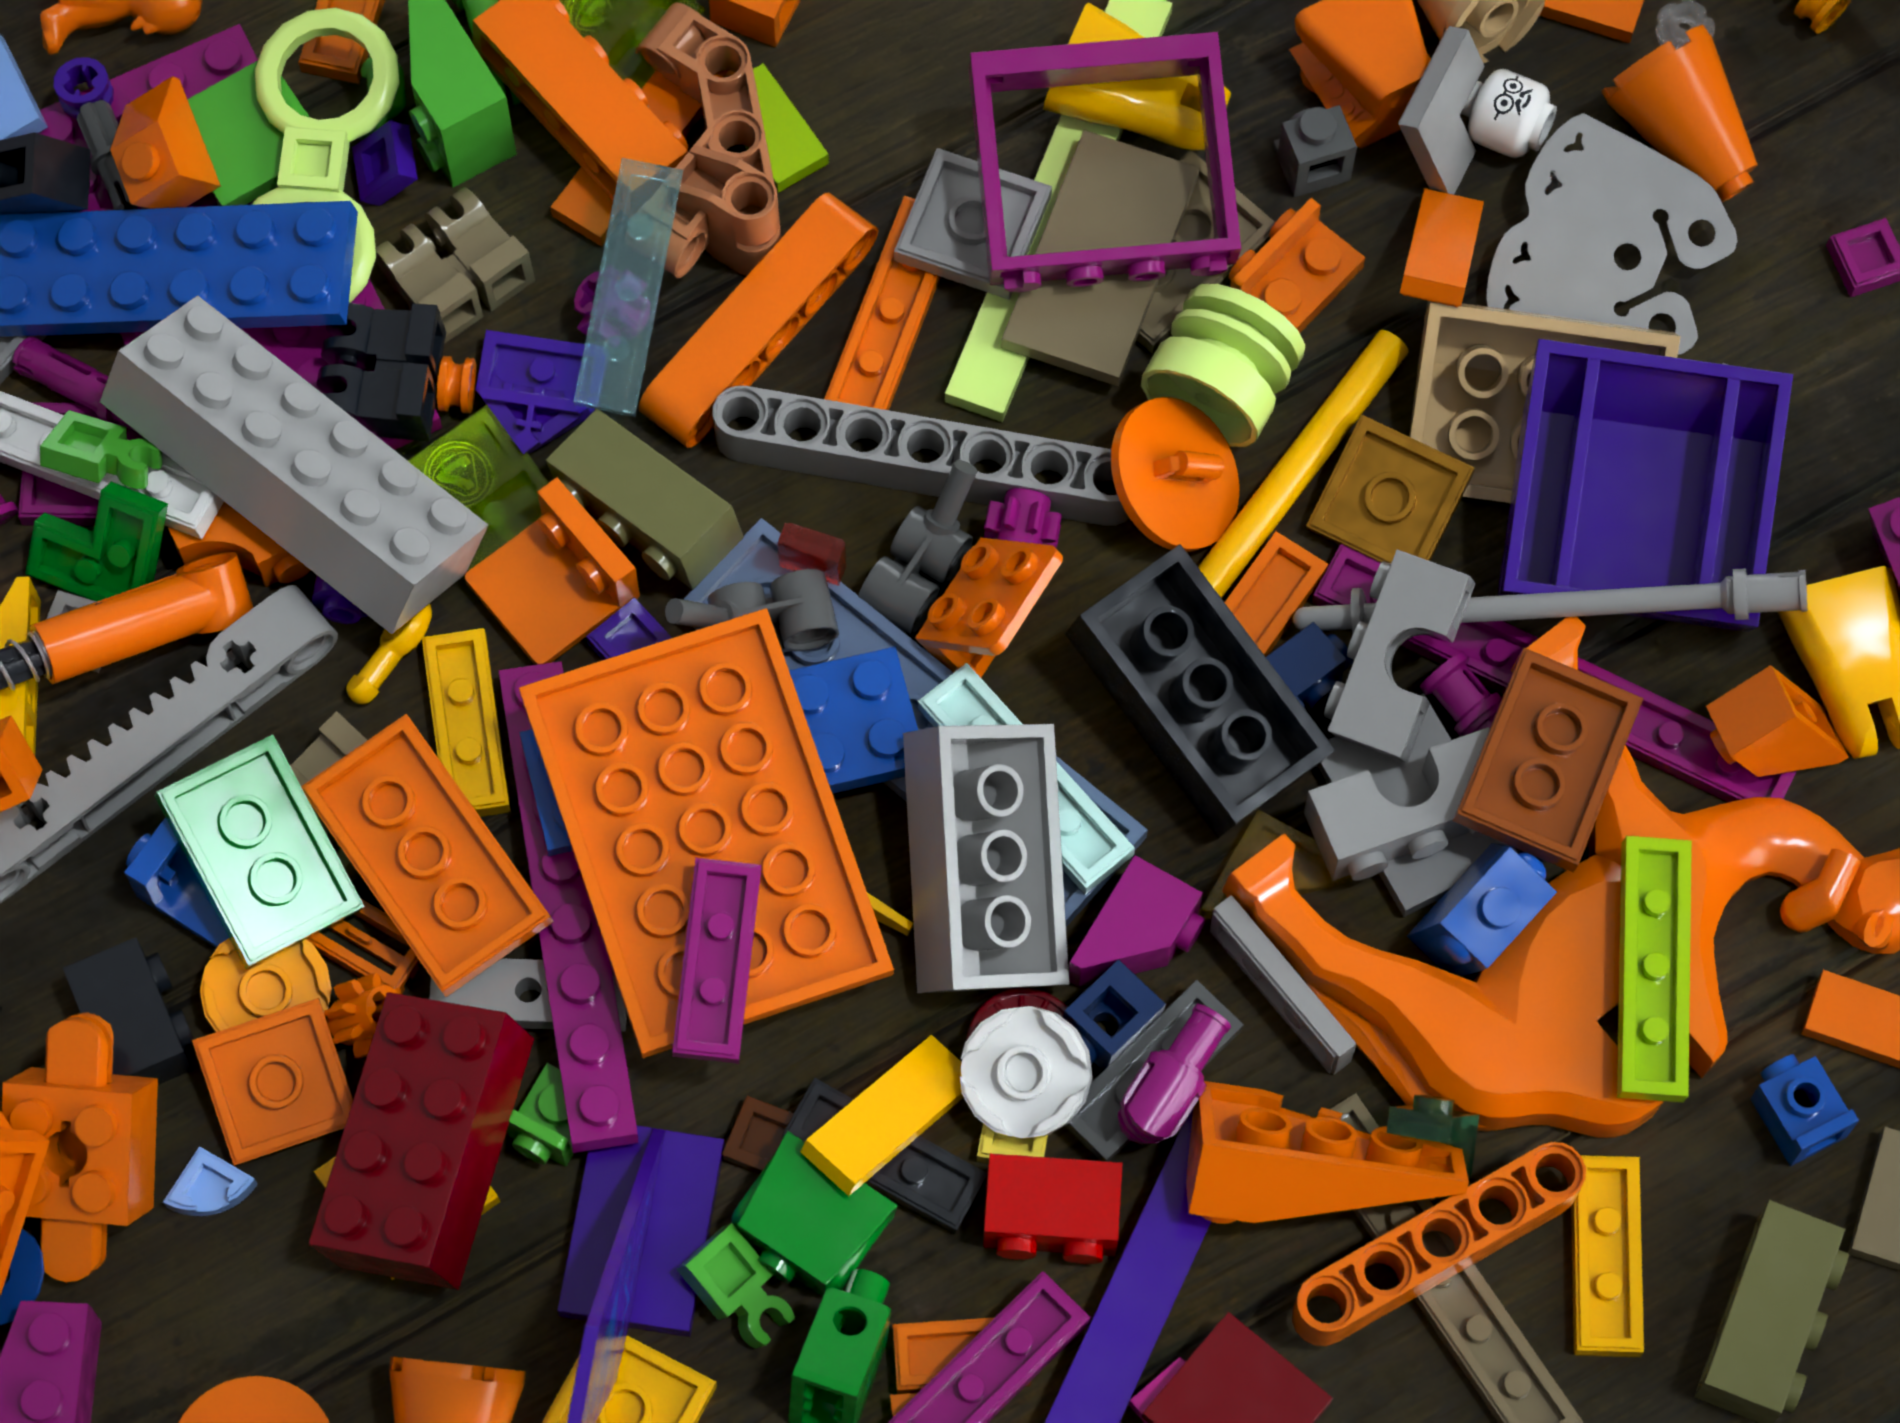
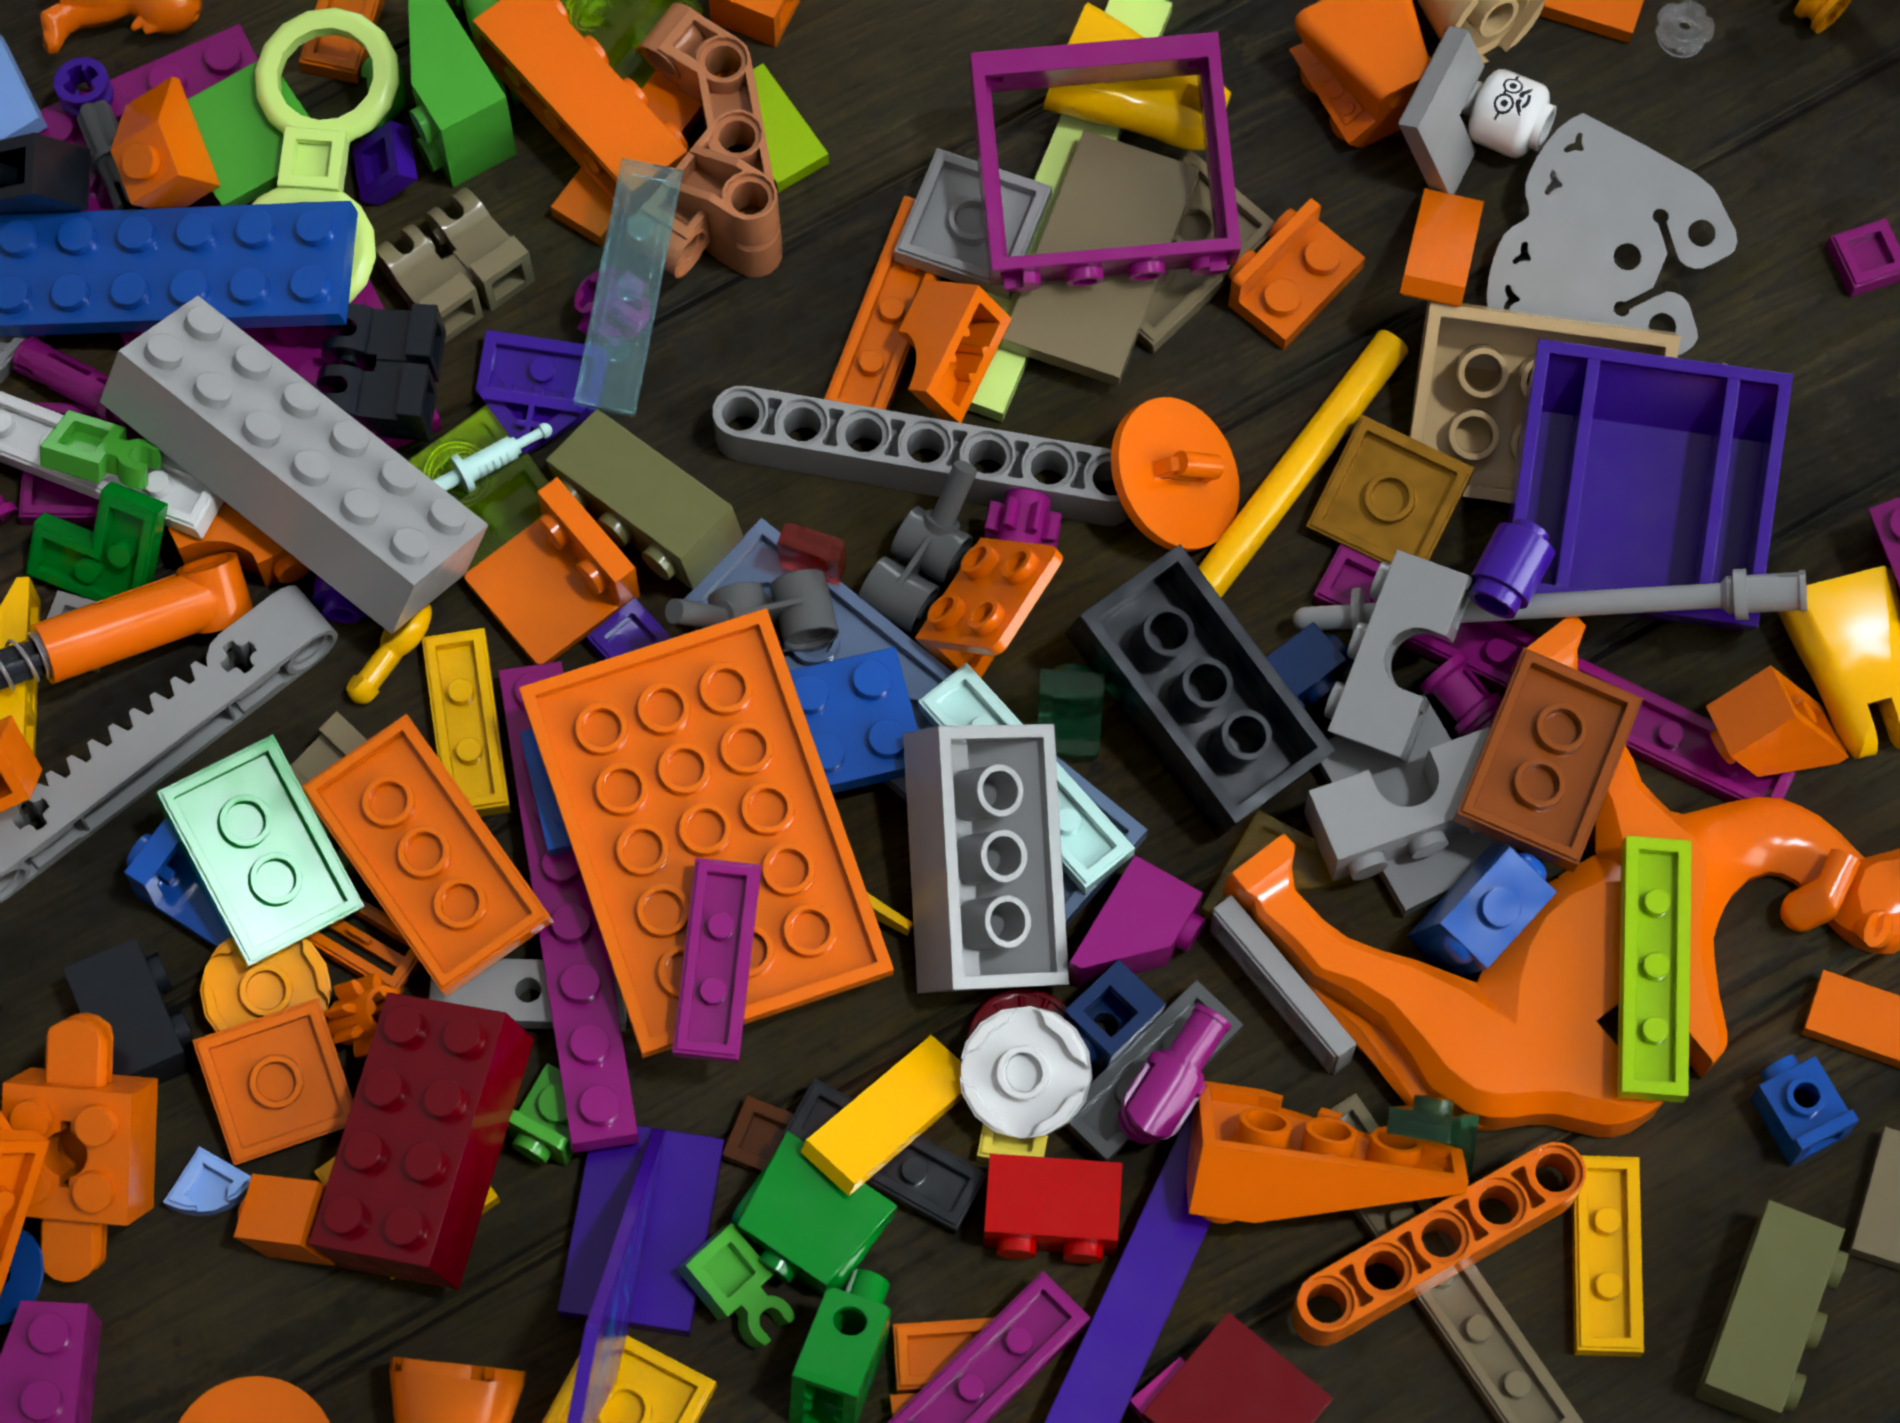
orange bush [437,356,477,414] -> none
orange beam [638,193,879,448] -> none
yellowish green wheel [1141,284,1306,447] -> none
orange tile [1224,531,1329,657] -> none
dark grey brick [1273,105,1357,198] -> none
orange cone [1601,25,1758,202] -> none
none -> orange brick [234,1174,335,1266]
none -> light aqua piece [433,423,552,493]
none -> orange arch [898,280,1012,423]
none -> clear green bracket [1037,664,1105,760]
none -> dark purple brick [1468,519,1555,619]

